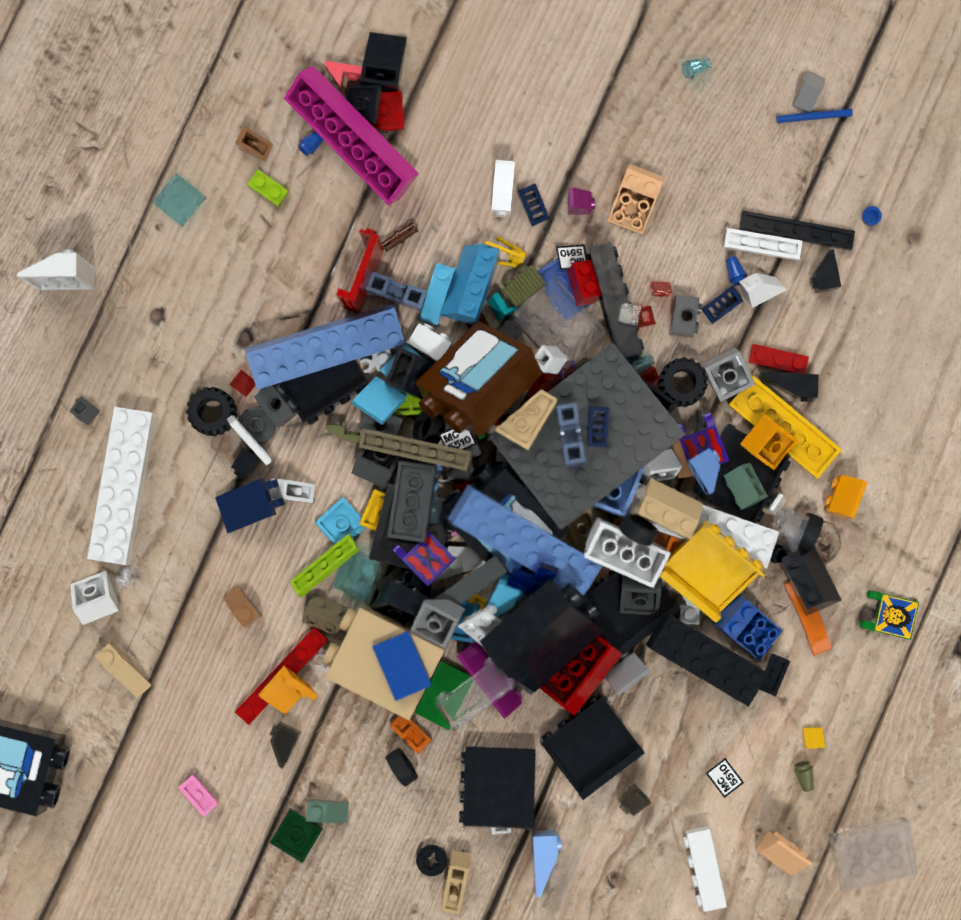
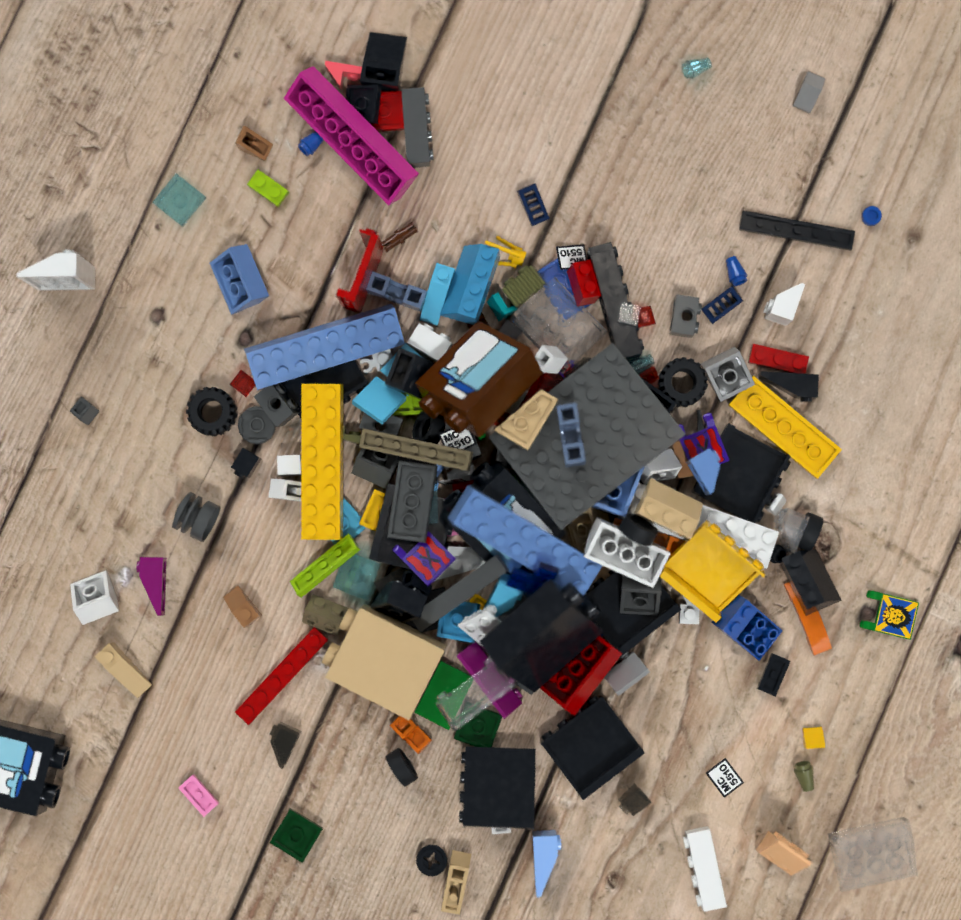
white brick [87,407,157,565] -> none
dark blue tile [215,478,286,533] -> none
white tile [227,415,272,466] -> none
light orange bracket [259,666,318,714] -> none
sand green slope [306,798,349,823] -> none
blue tile [372,631,432,701] -> none
light grey slope [410,600,465,650] -> none
white slope [491,160,515,217] -> none
magenta slope [568,187,595,215] -> none
dark blue slope [588,406,609,447] -> none
light nougat slope [607,164,665,235] -> none
black brick [646,611,769,707] -> none
clear red slope [651,282,672,297] -> none
white plate [723,228,803,261] -> none
sand green brick [724,463,768,510] -> none
white slope [739,273,786,308] -> none
light orange slope [740,414,799,470] -> none
blue bar [776,109,853,123] -> none
black slope [810,249,841,294] -> none
light orange slope [824,475,868,519] -> none
none -> magenta slope [136,557,167,616]
none -> dark grey wheel [172,492,221,542]
none -> medium blue slope [210,244,269,315]
none -> white brick [277,455,301,476]
none -> yellow brick [301,384,343,540]
none -> dark grey brick [401,87,434,168]
none -> dark green tile [454,702,502,747]
none -> white slope [763,283,805,326]

